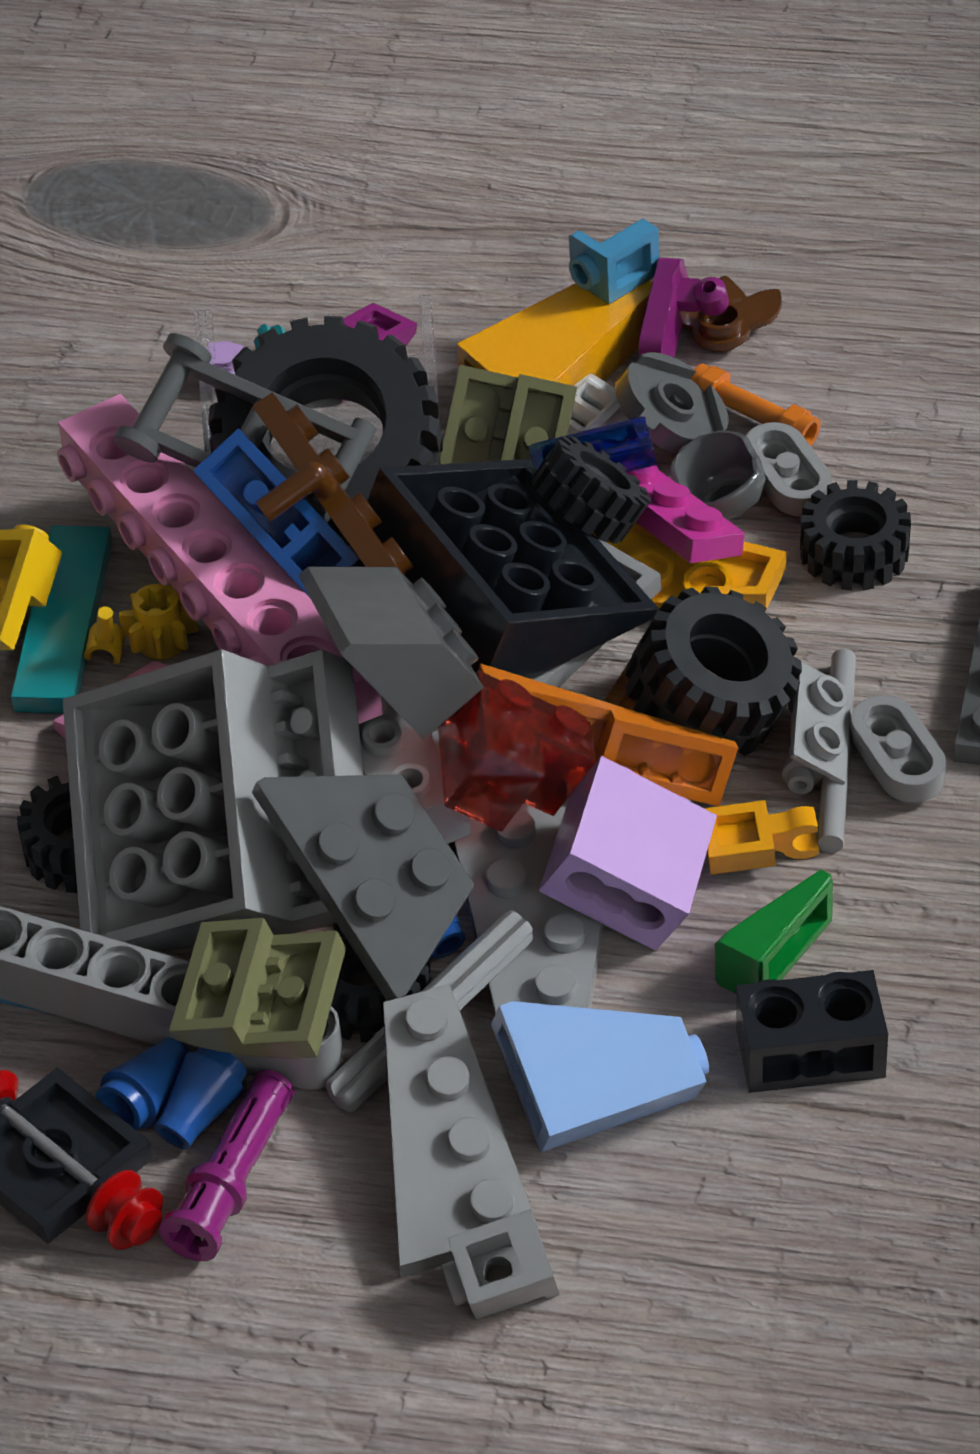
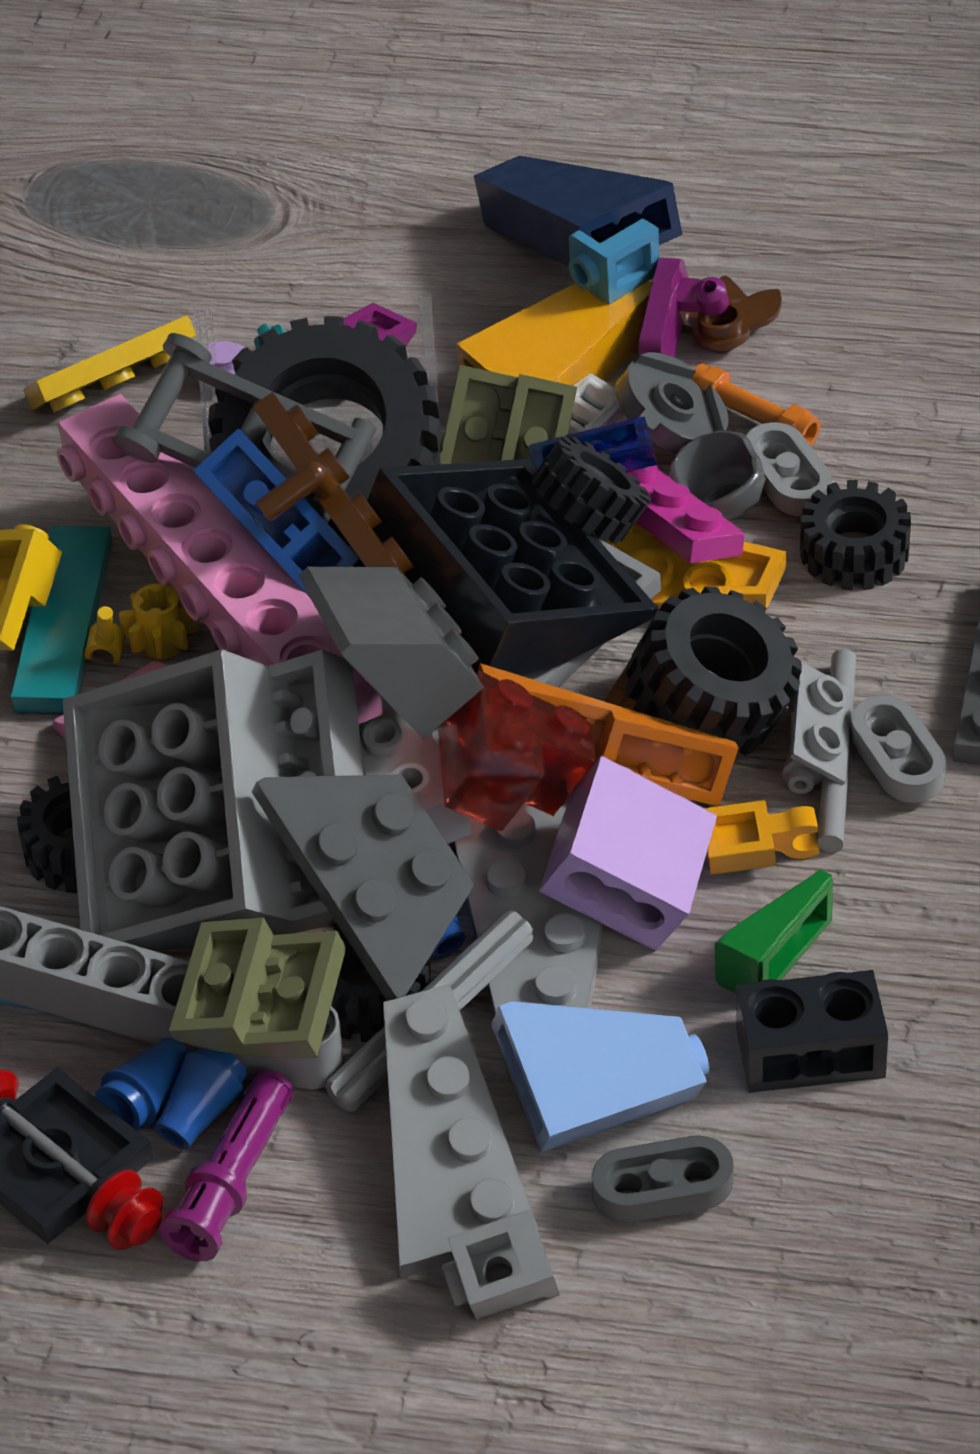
none -> yellow plate [23,315,197,413]
none -> dark blue slope [473,155,683,267]
none -> dark grey plate [592,1135,733,1222]

